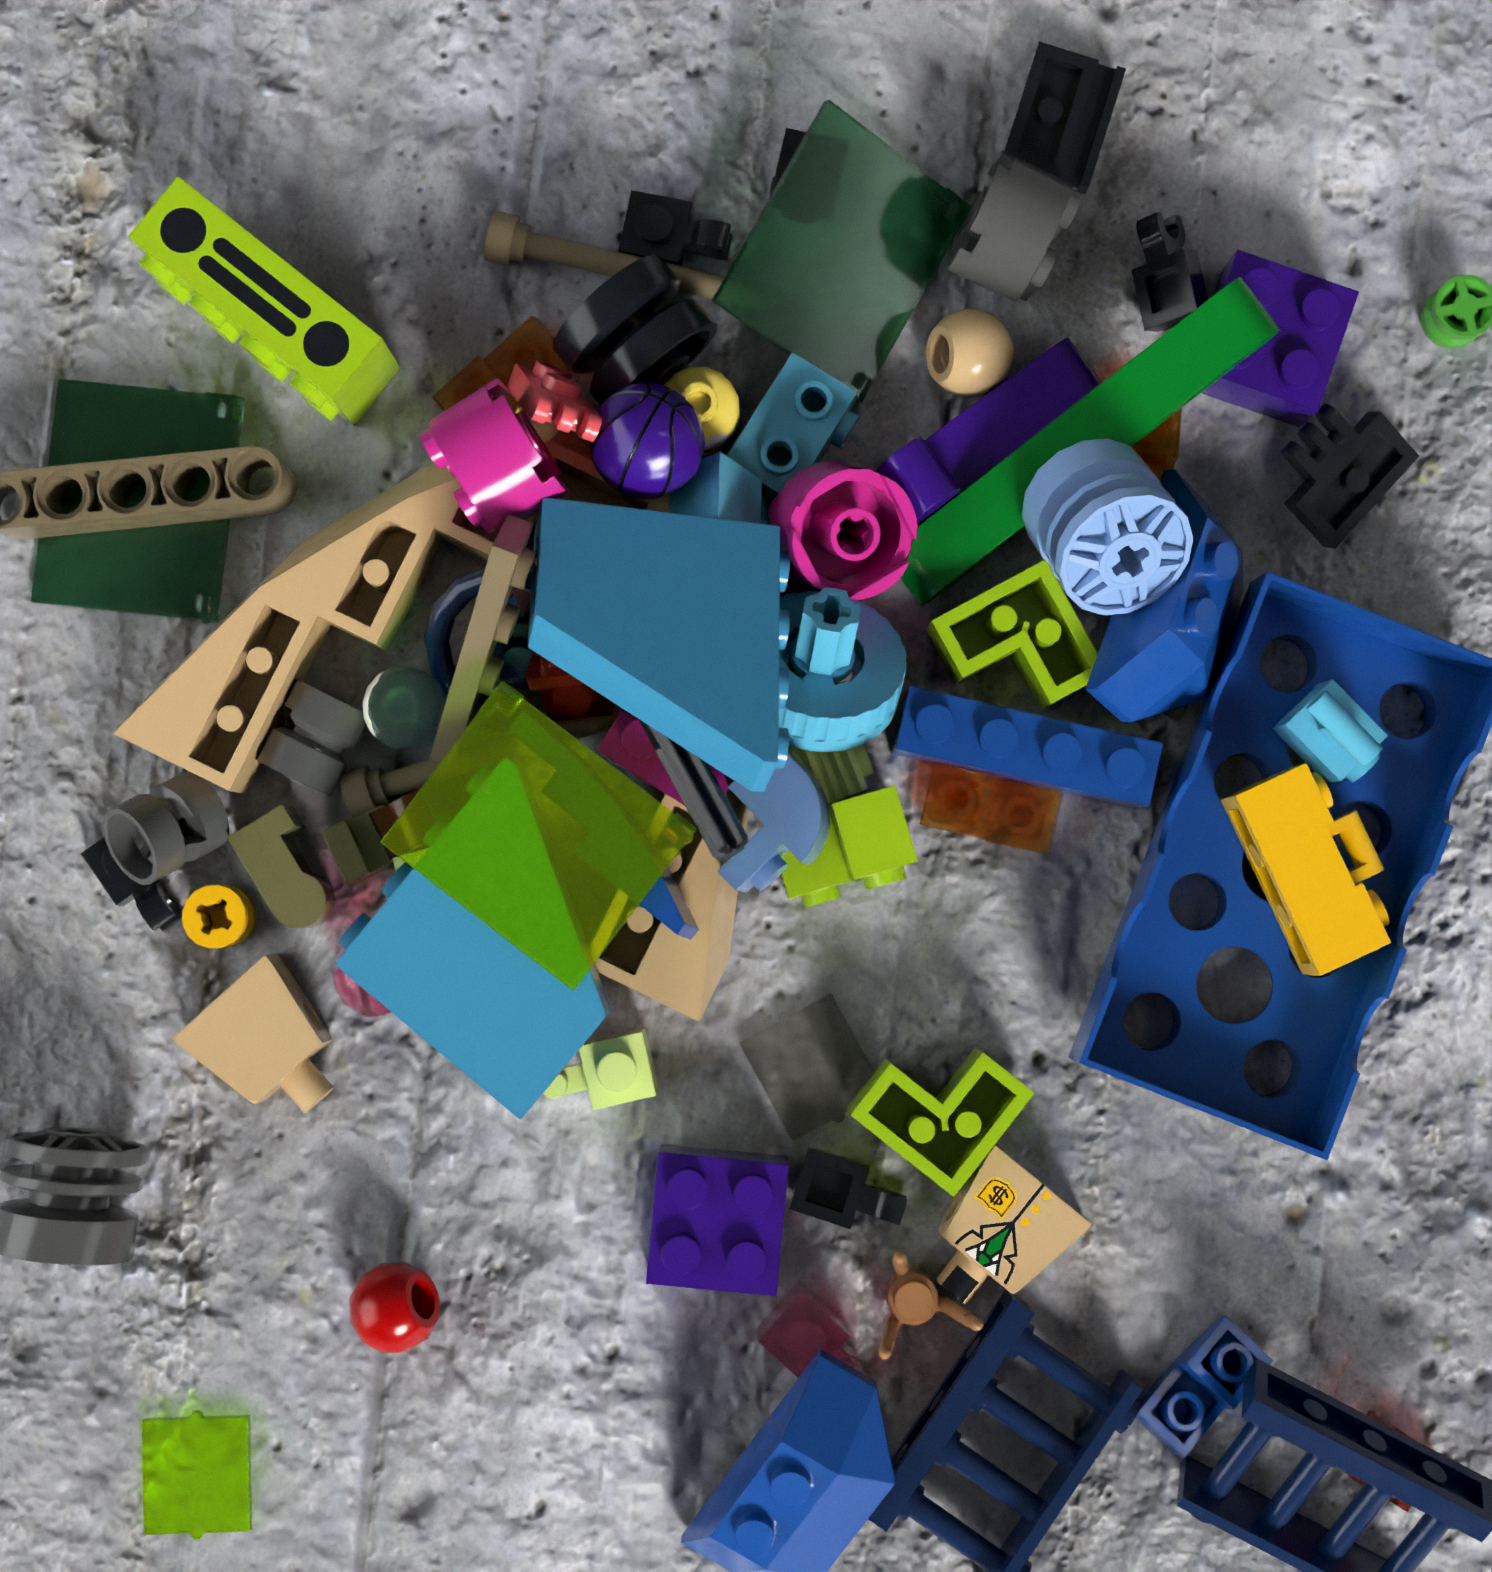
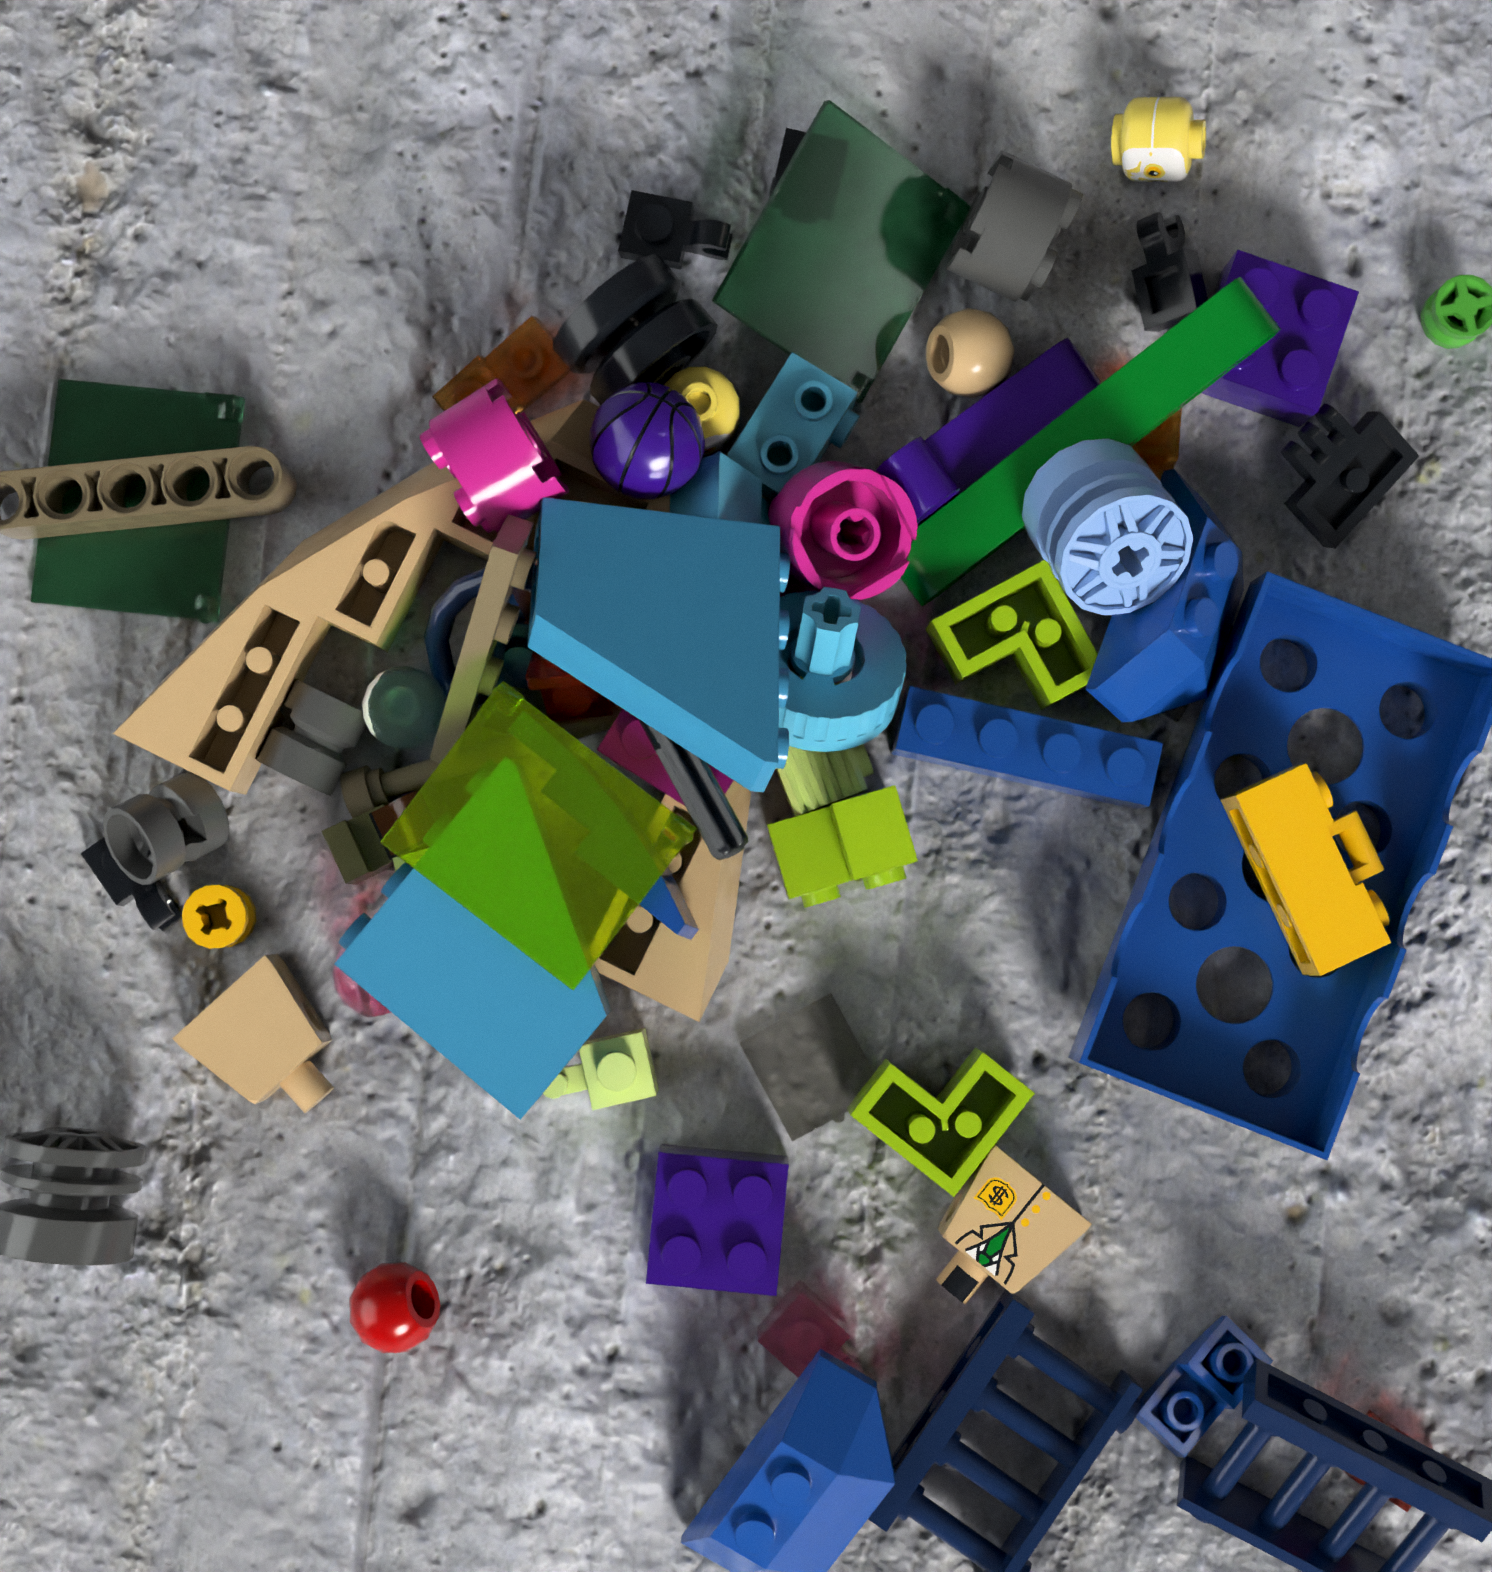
lime brick [128,176,401,426] -> none
clear neon green piece [142,1410,253,1540] -> none
olive leg [227,804,335,928] -> none
dark tan piece [484,210,784,313] -> none
coral hinge [507,360,602,442] -> none
medium blue brick [717,750,830,892] -> none
black plate [789,1145,907,1229] -> none
medium nougat plant [878,1251,984,1360] -> none
clear orange slope [920,762,1063,856] -> none
black plate [1004,41,1126,194] -> none
medium azure brick [1272,679,1388,783] -> none
none -> light yellow head [1111,97,1206,182]

